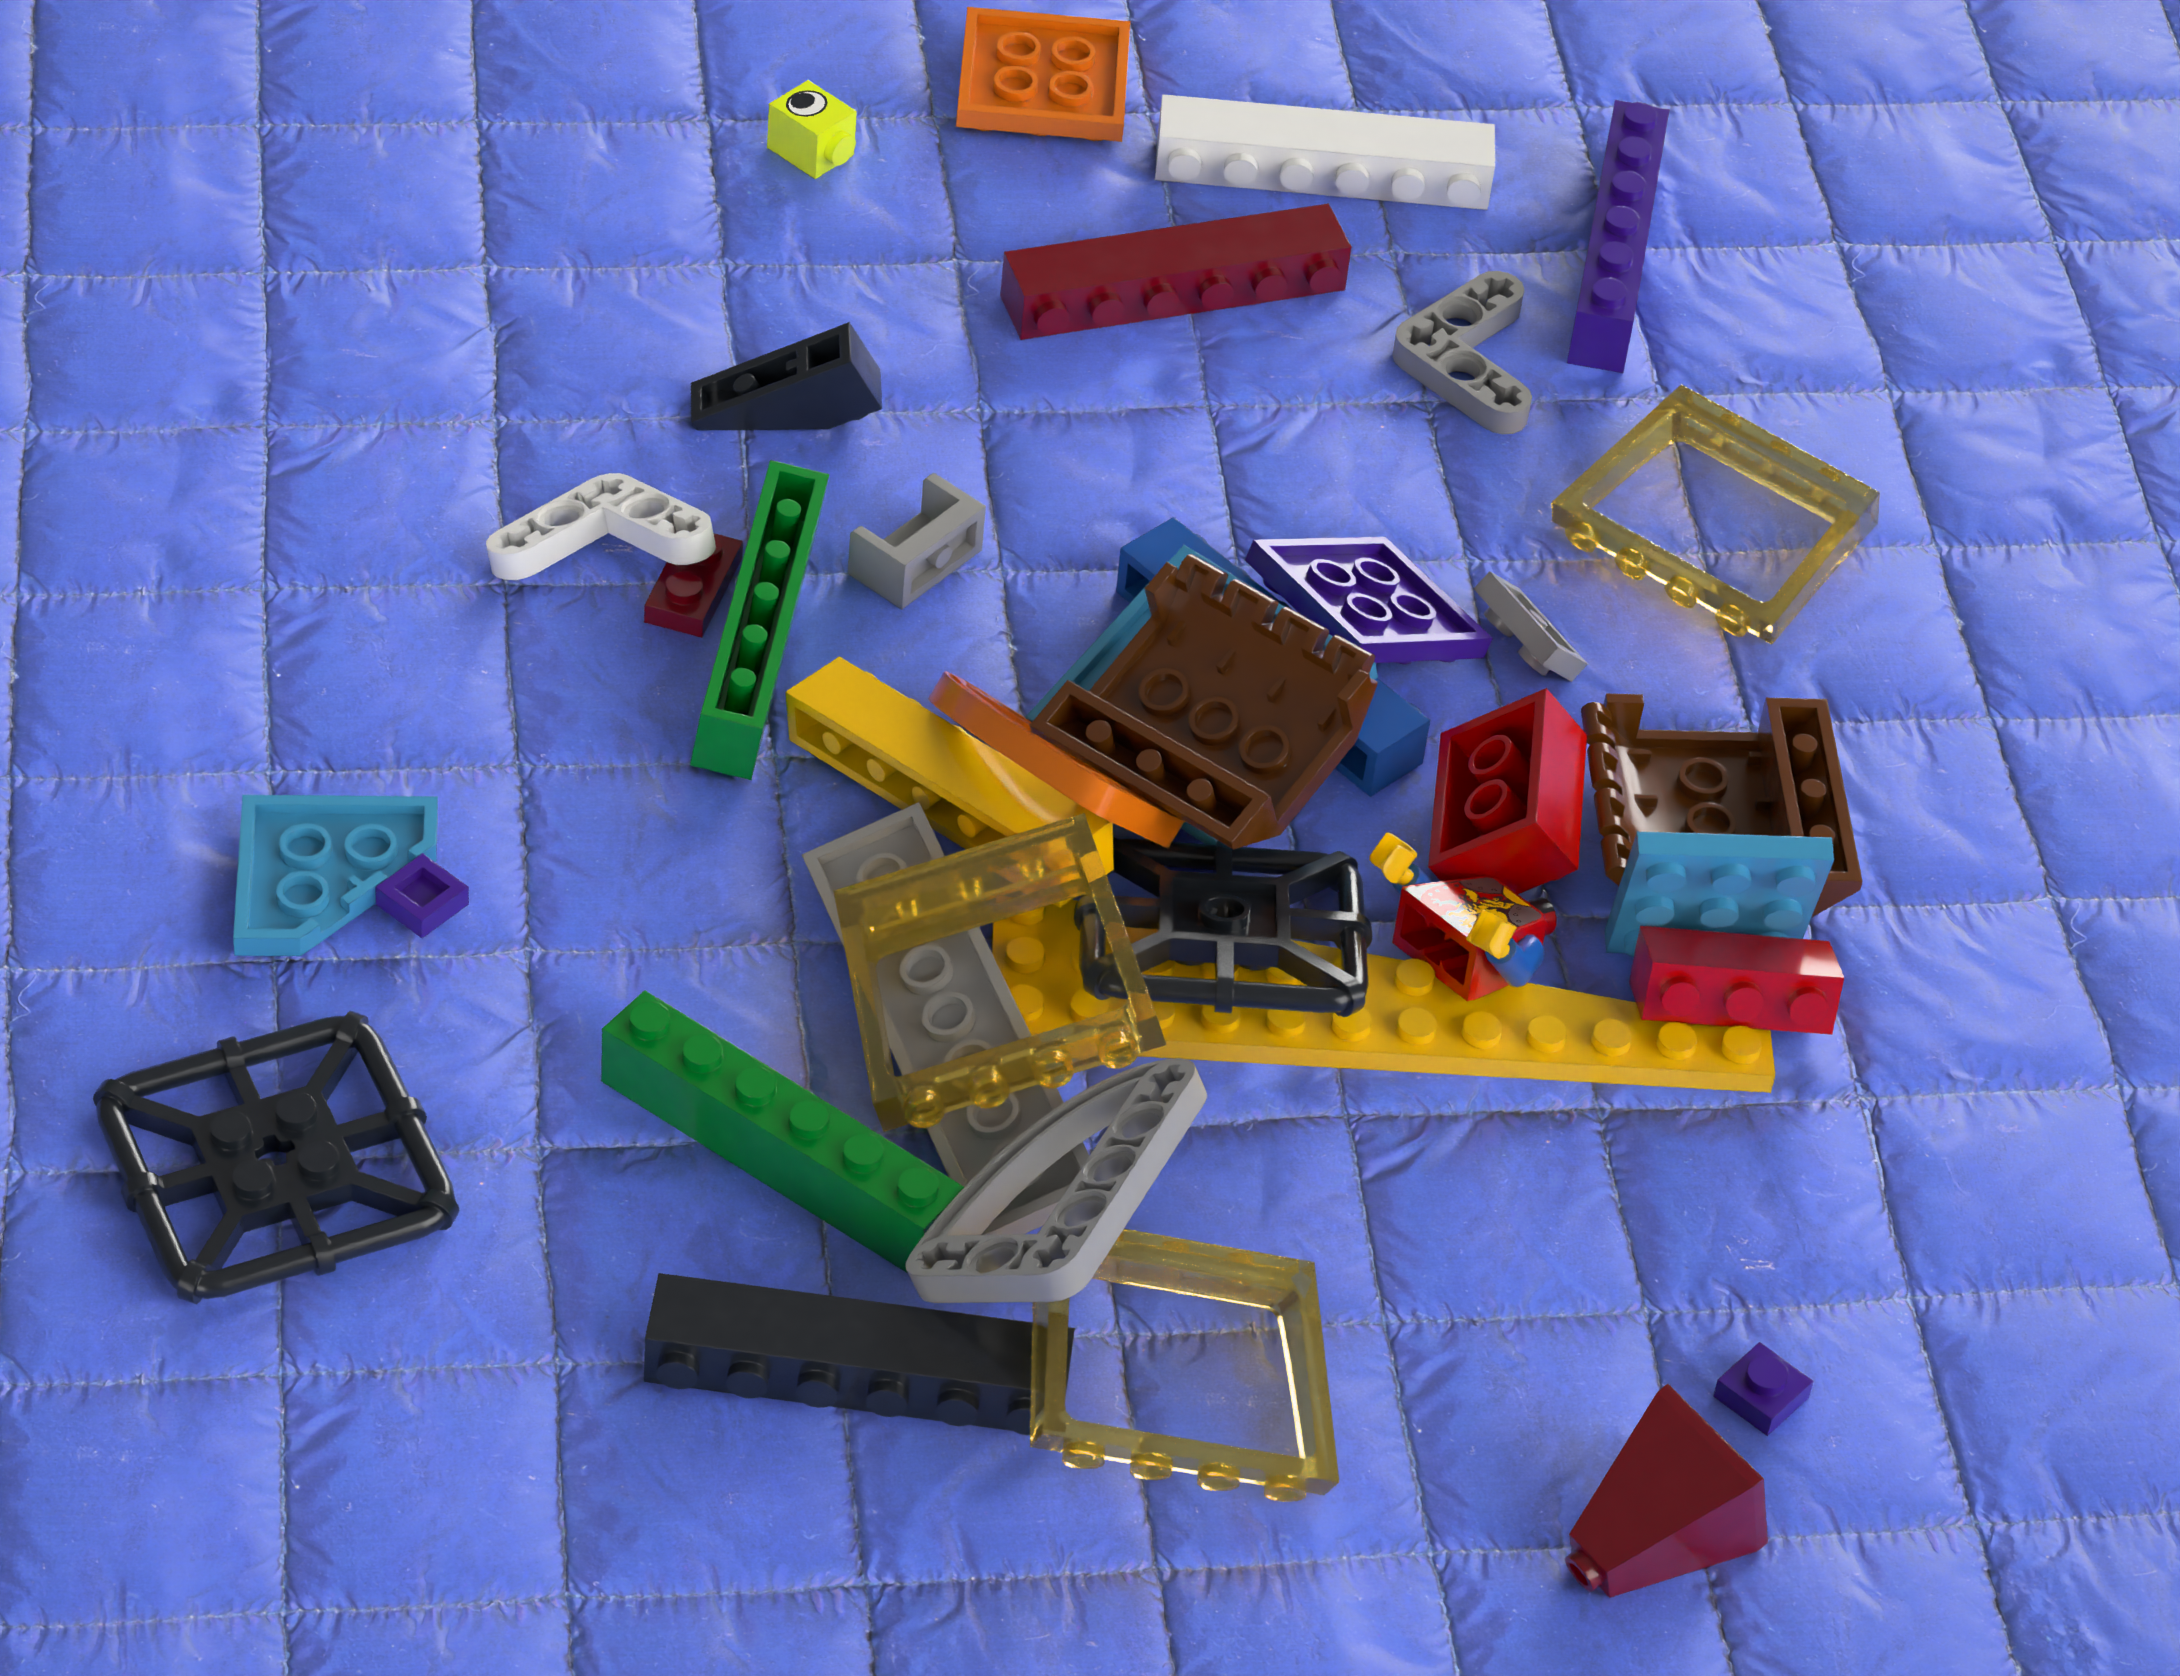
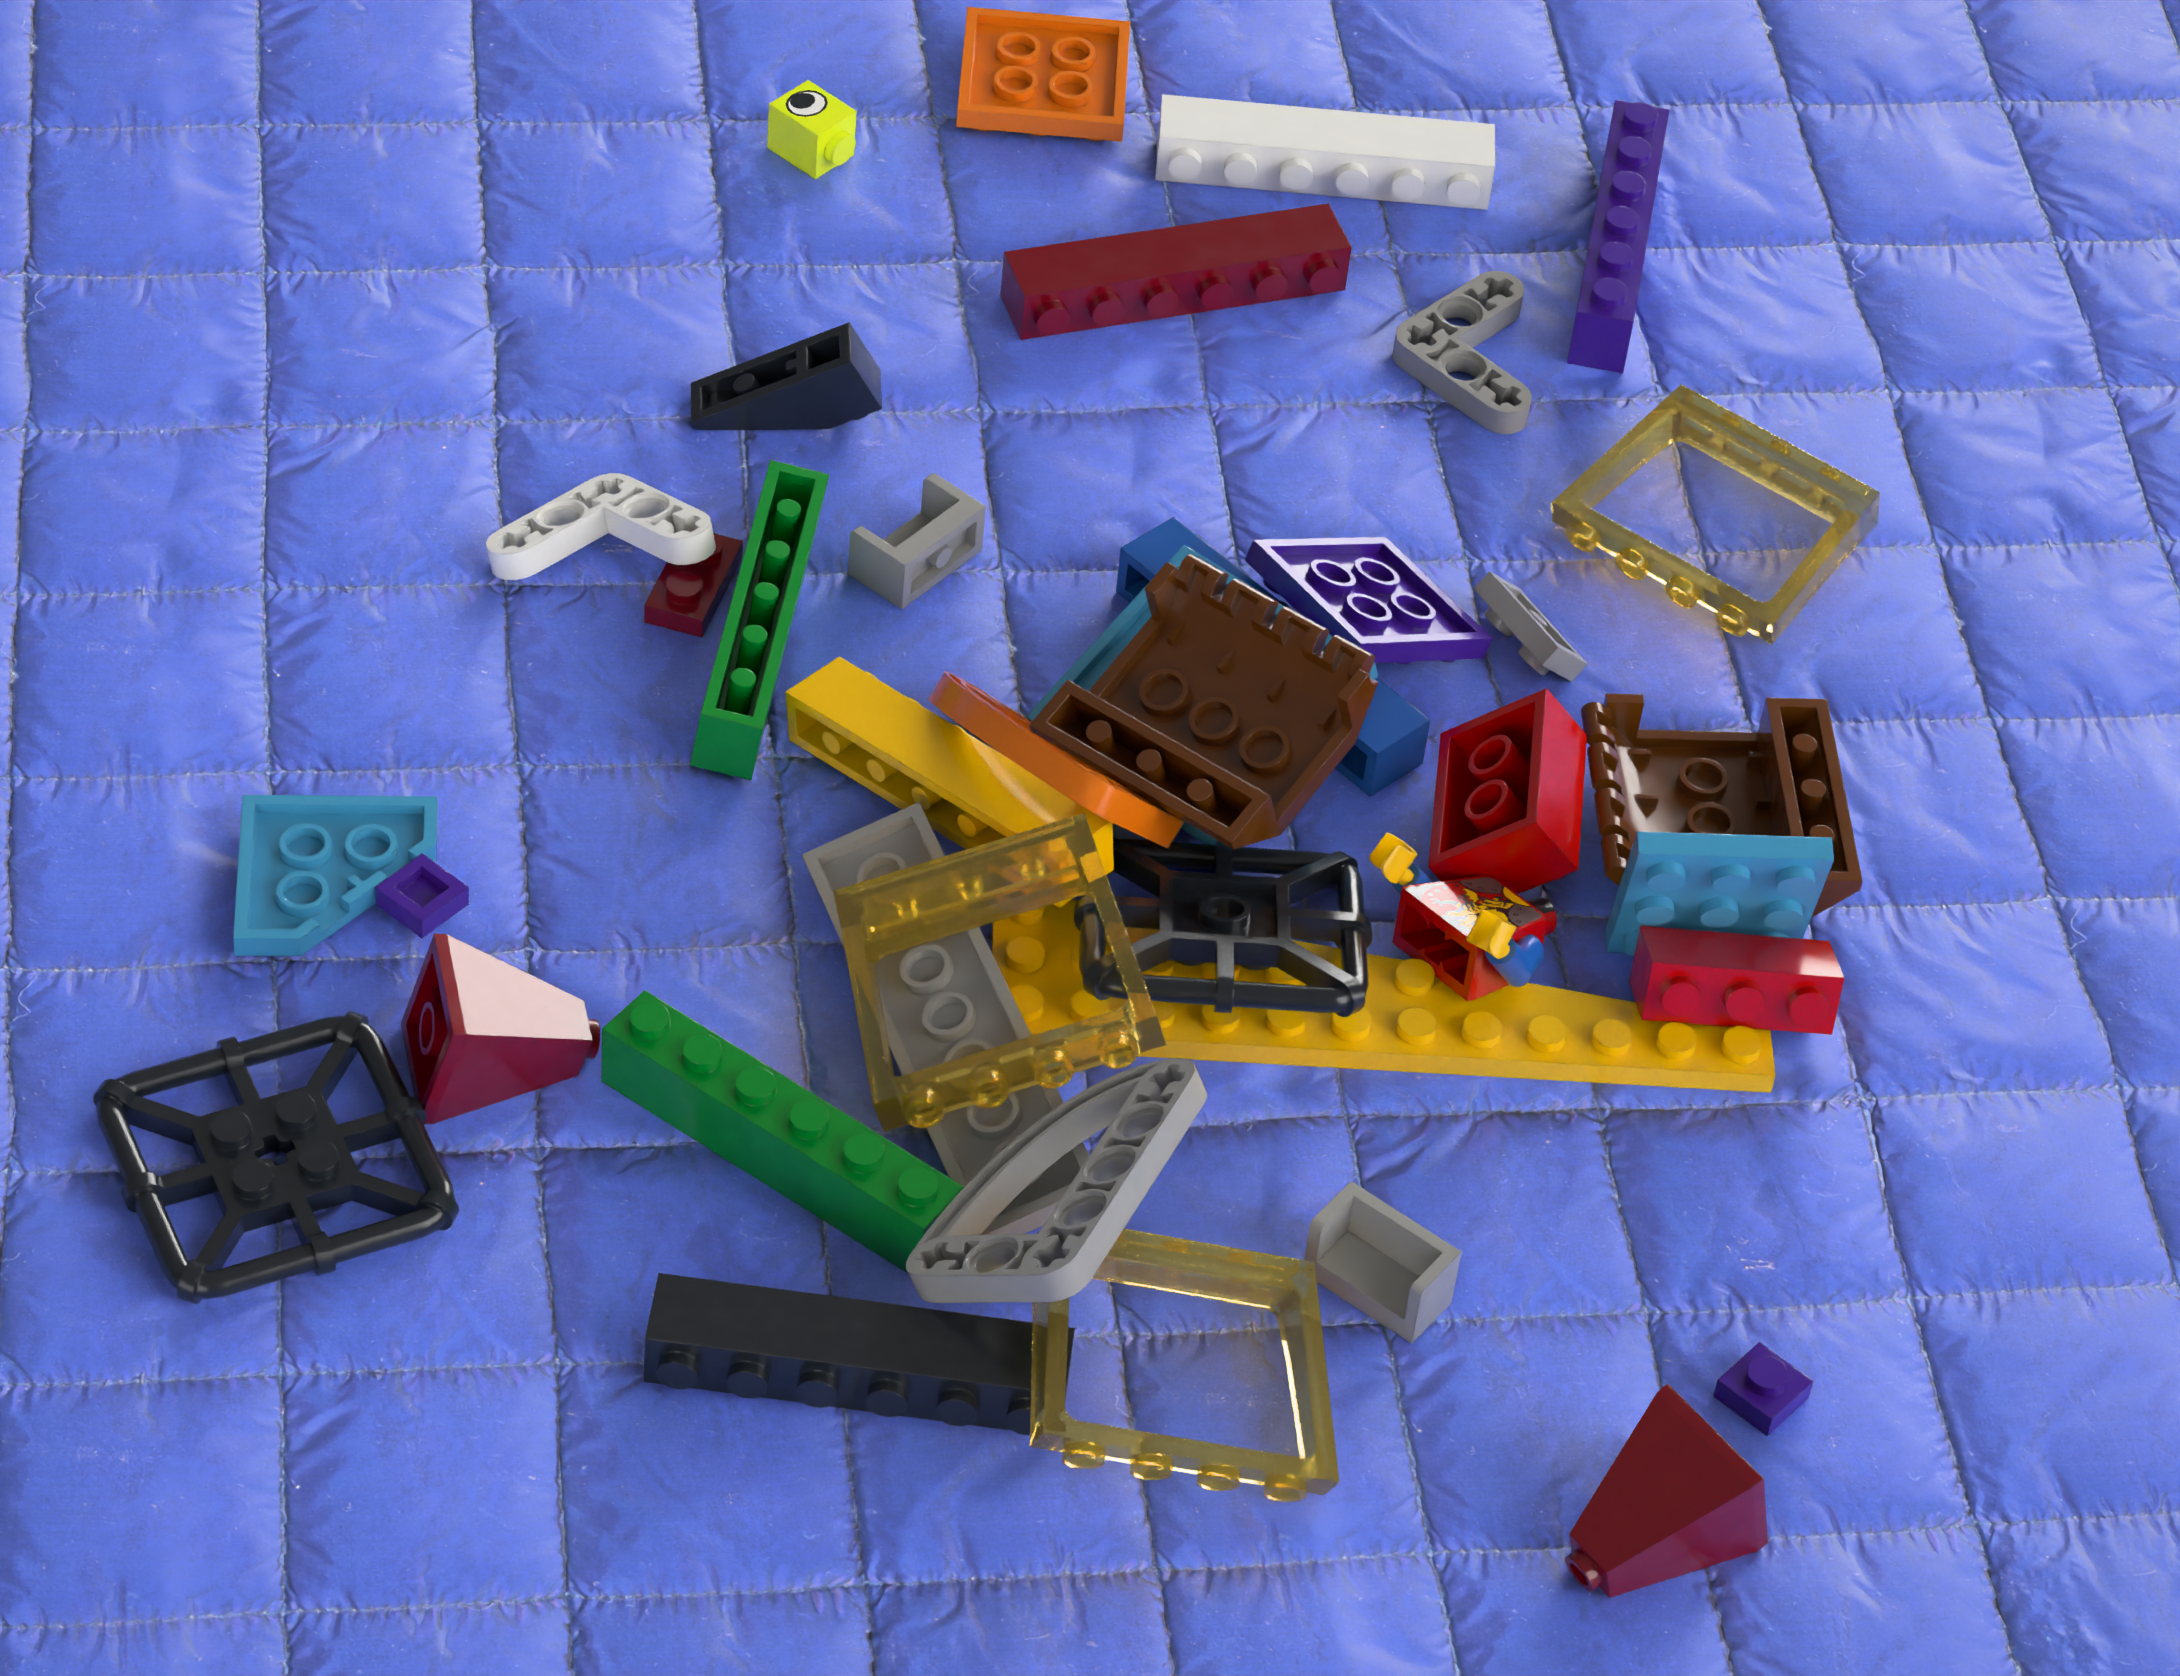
none -> dark red slope [401,933,600,1124]
none -> light grey panel [1302,1181,1462,1344]

